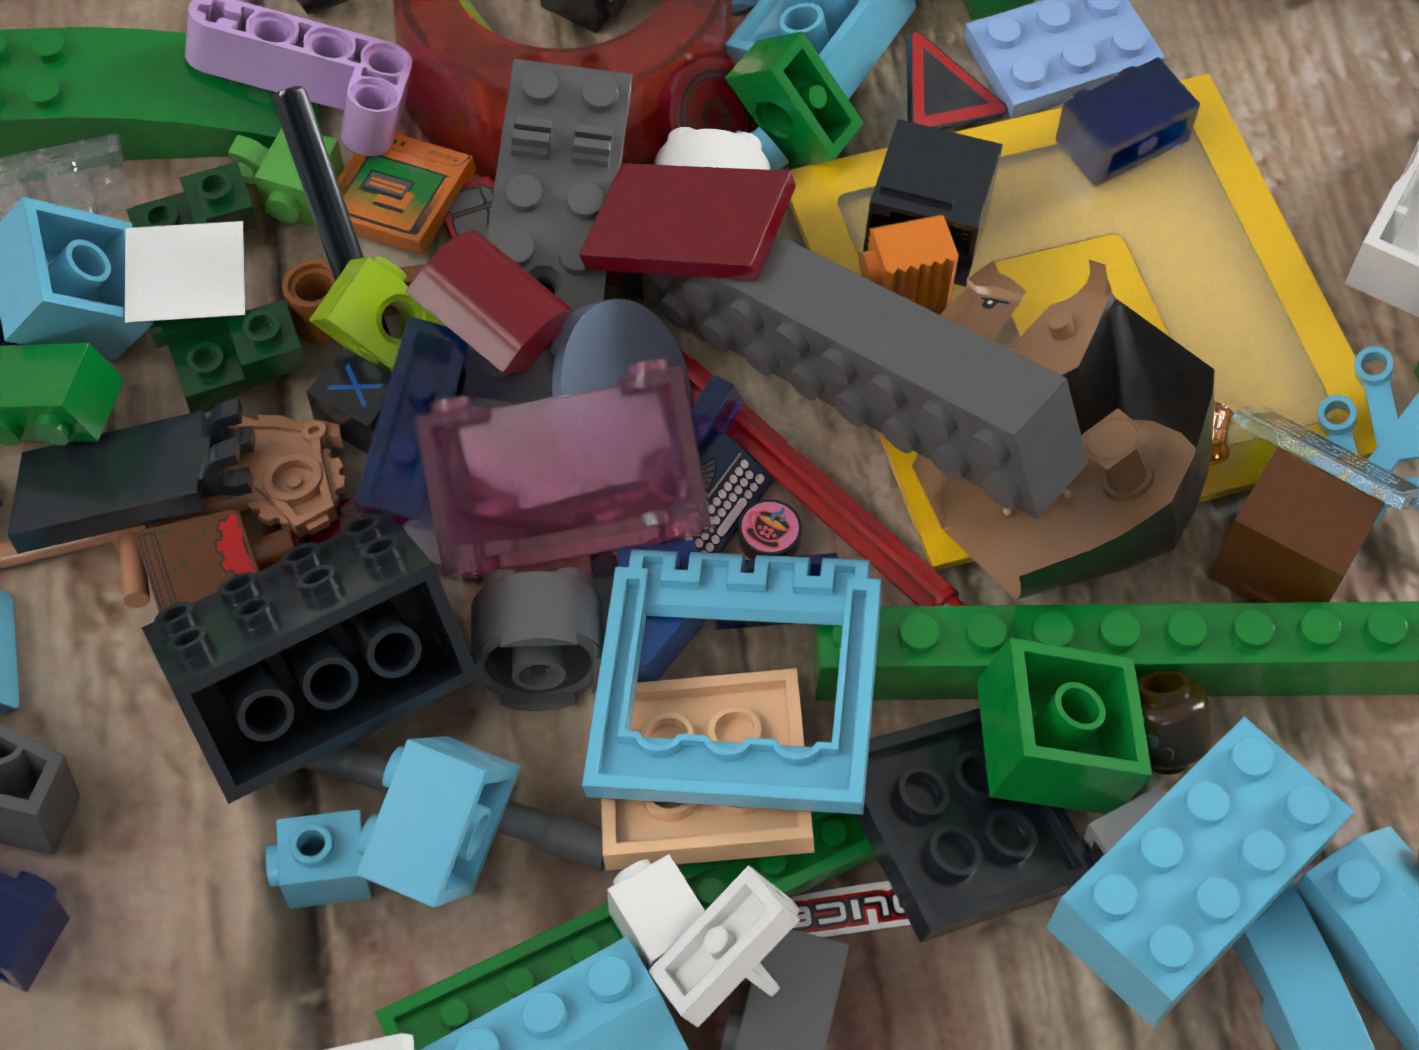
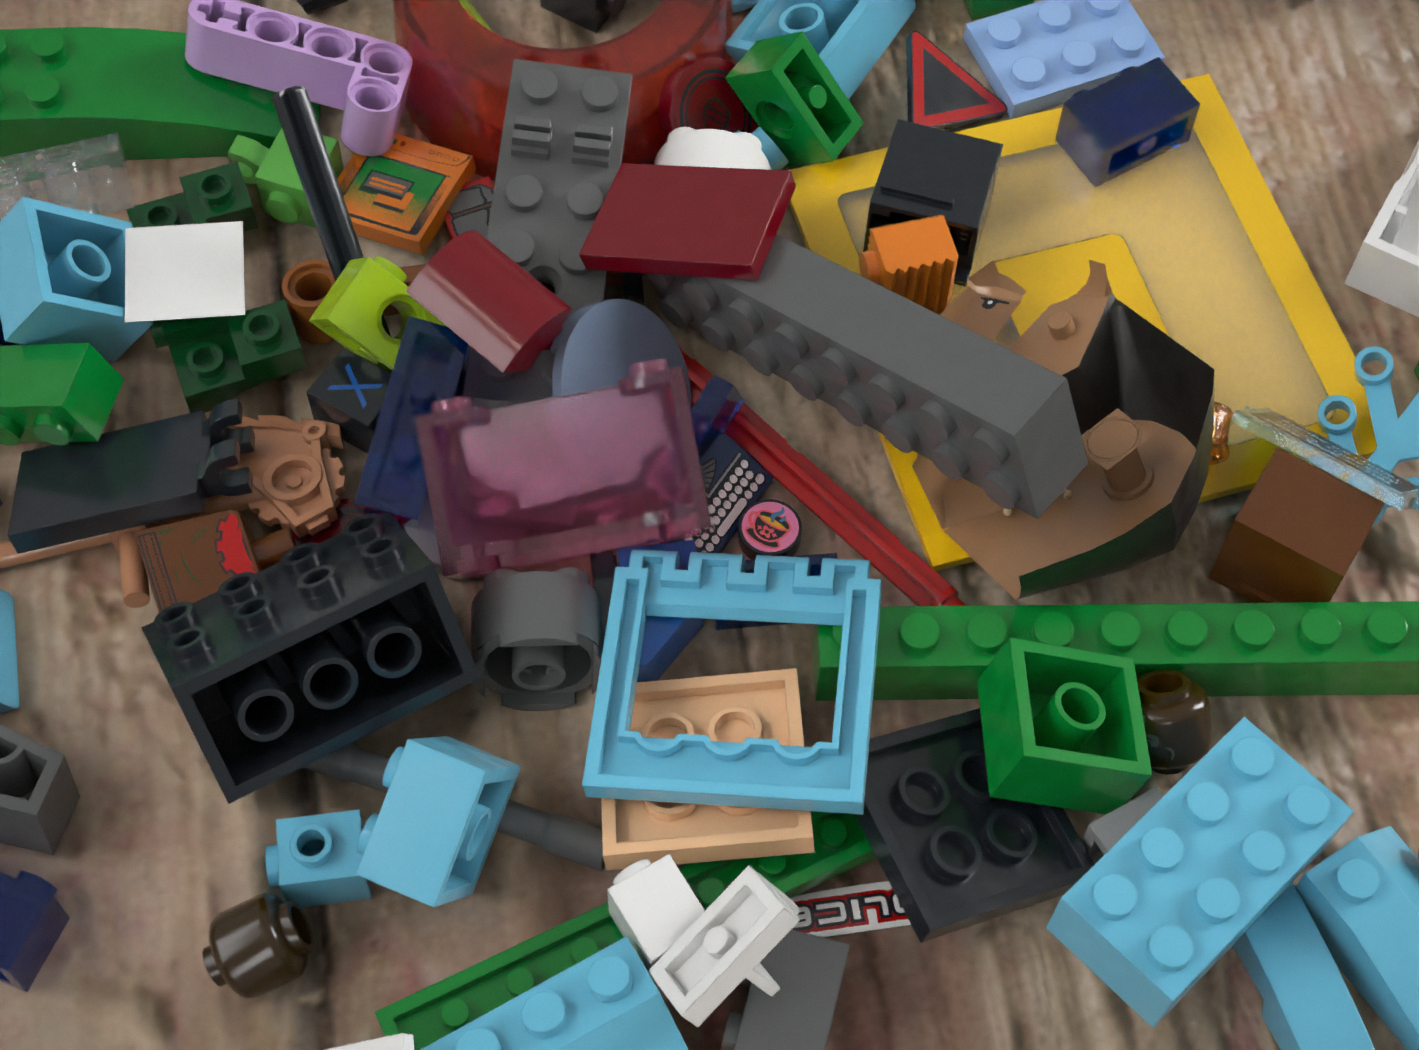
none -> dark brown head [202,893,315,998]

